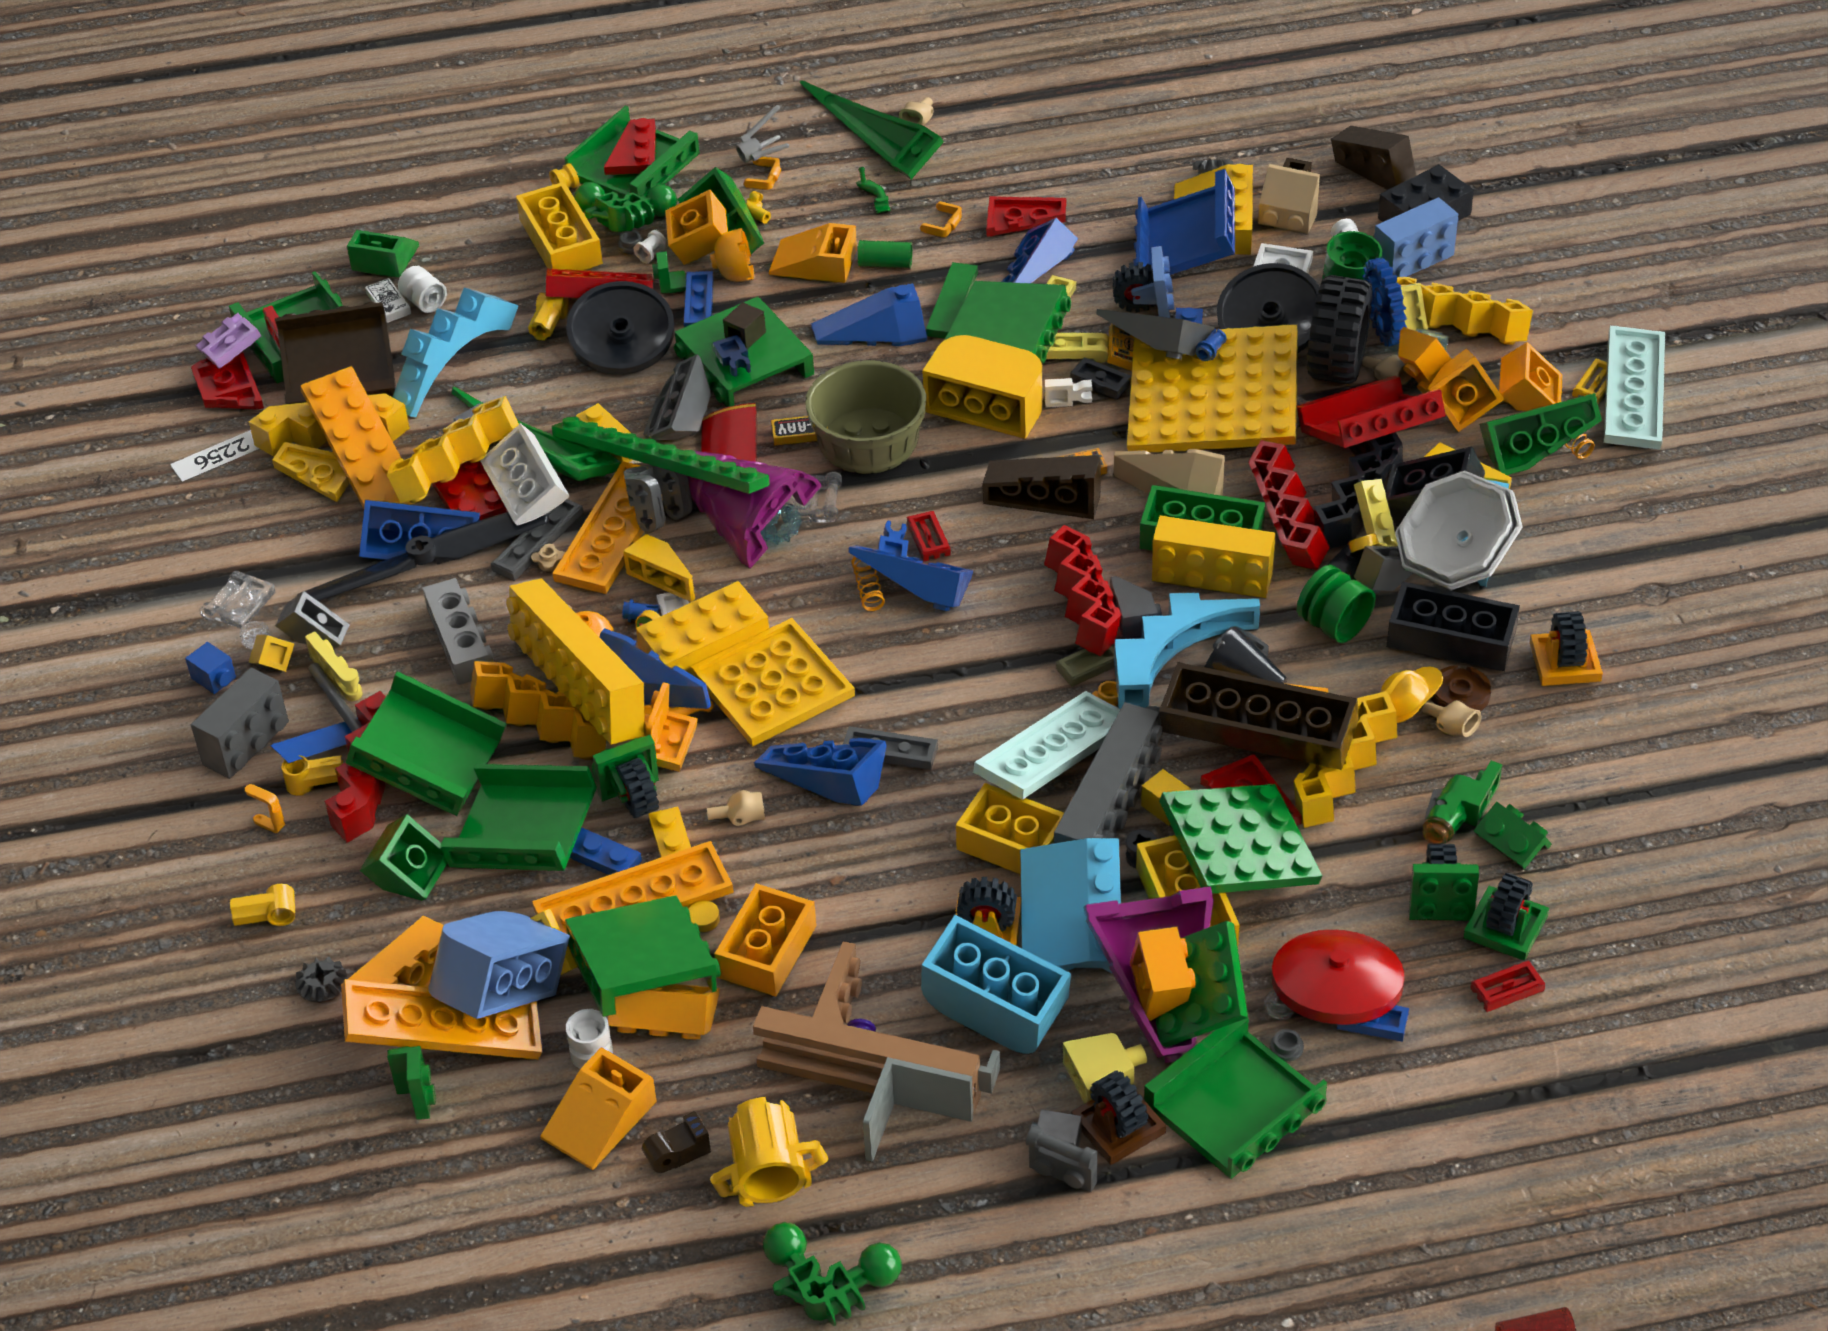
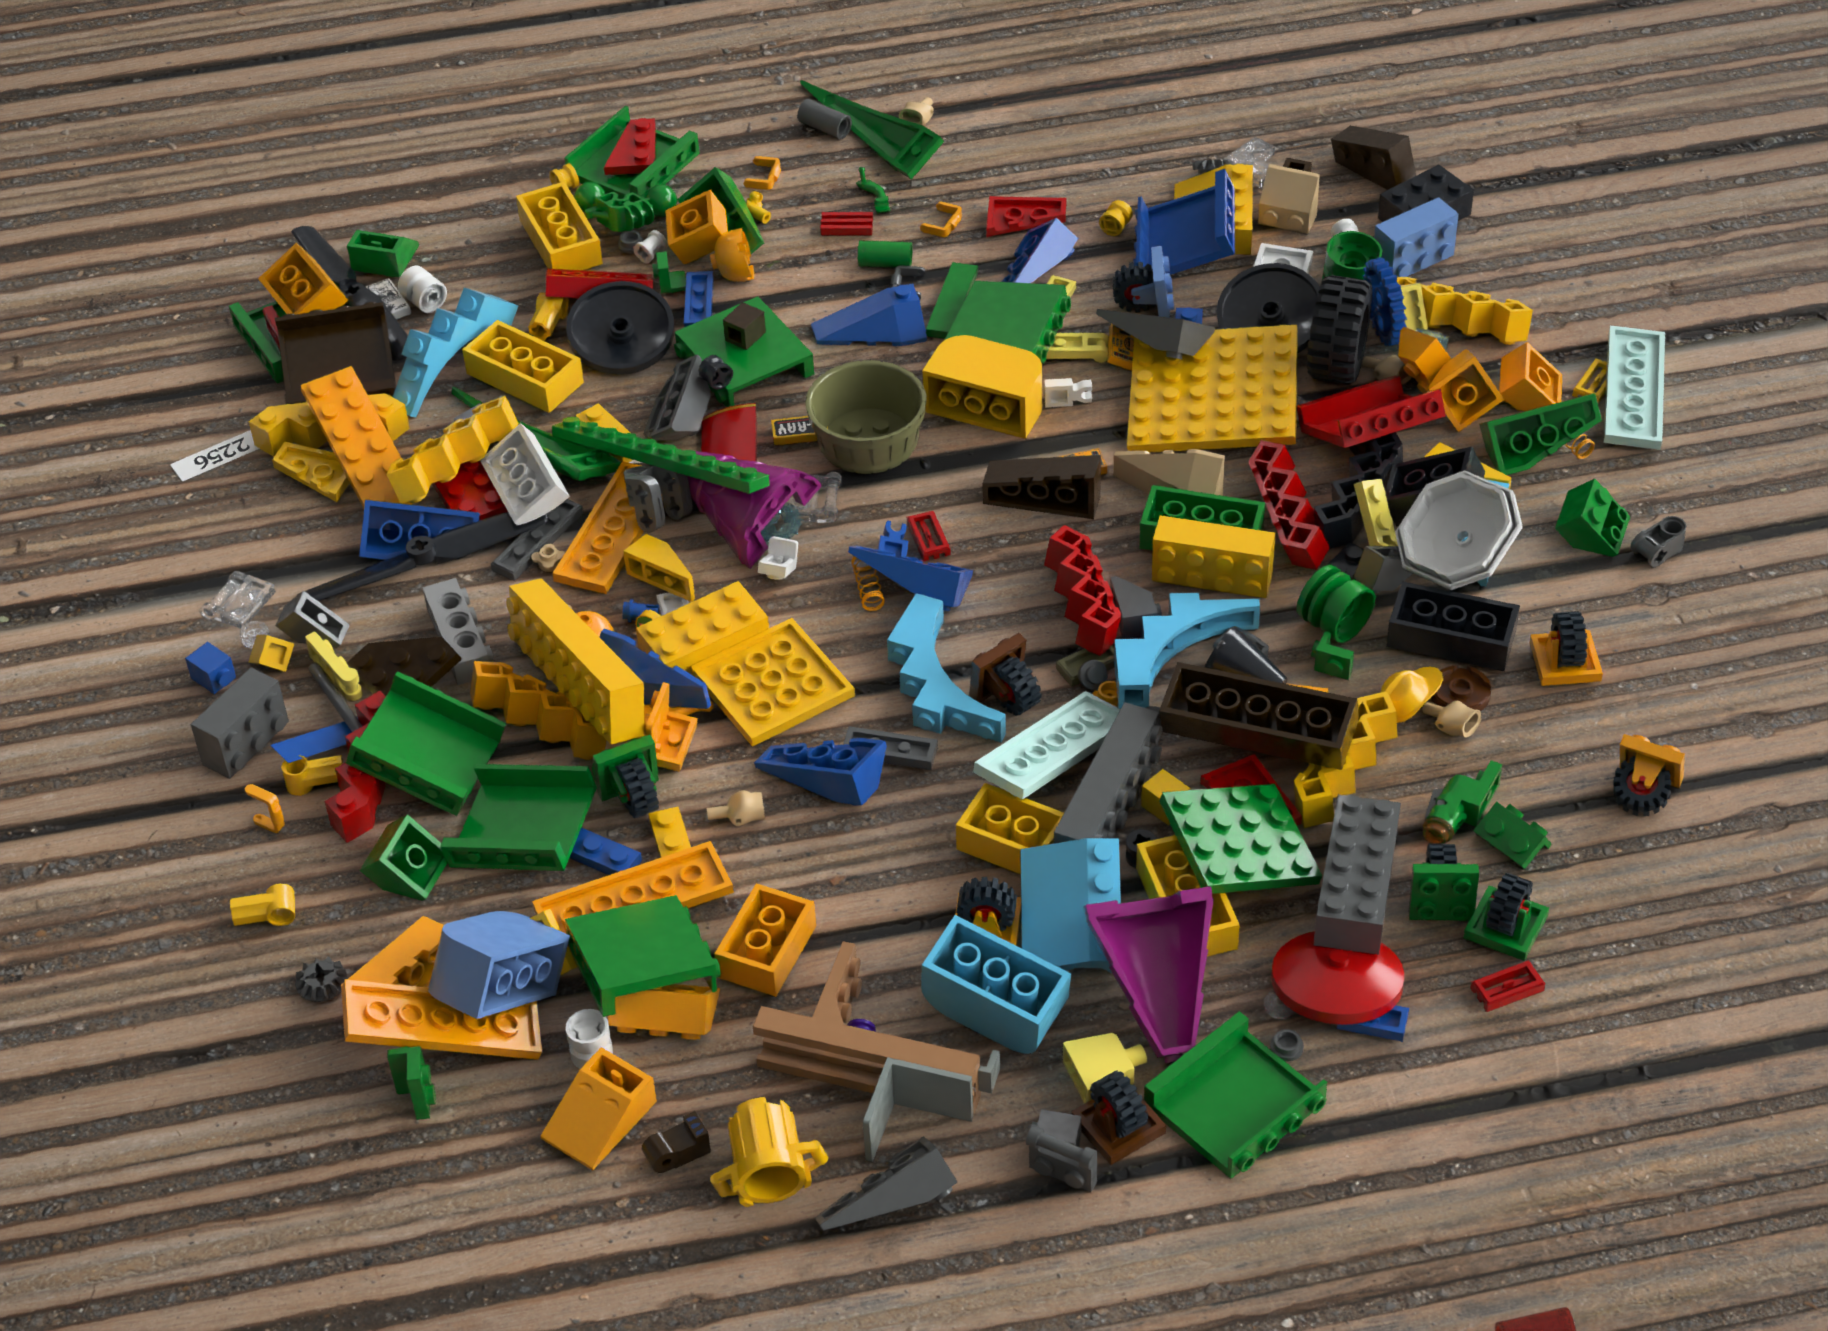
red wing [191,351,264,409] -> none
lavender plate [195,313,261,369] -> none
yellow tile [688,901,720,932] -> none
dark blue plate [713,335,751,377] -> none
light grey plant [735,105,789,163] -> none
green piece [763,1222,902,1326] -> none
light orange slope [769,223,857,283] -> none
black plate [1070,357,1131,400] -> none
light orange slope [1130,927,1196,1021] -> none
green plate [1155,921,1248,1047] -> none
blue pin [1196,329,1227,361] -> none
yellow tile [1348,533,1379,553] -> none
none -> light orange brick [258,243,349,315]
none -> black piece [291,226,408,361]
none -> dark brown plate [347,636,462,696]
none -> yellow brick [462,320,584,413]
none -> black wheel [698,355,733,390]
none -> white bracket [758,536,798,580]
none -> dark grey pin [797,99,852,139]
none -> dark grey wedge [815,1136,958,1230]
none -> red tile [820,212,873,236]
none -> medium azure arch [887,593,1006,742]
none -> dark grey piece [890,266,926,300]
none -> plate [969,633,1042,716]
none -> dark grey plate [1078,660,1108,690]
none -> yellow wheel [1099,200,1133,236]
none -> clear plate [1224,136,1275,189]
none -> green bracket [1311,631,1354,680]
none -> dark grey brick [1314,794,1401,955]
none -> green slope [1555,479,1630,557]
none -> plate [1613,734,1685,816]
none -> dark grey piece [1630,516,1686,567]

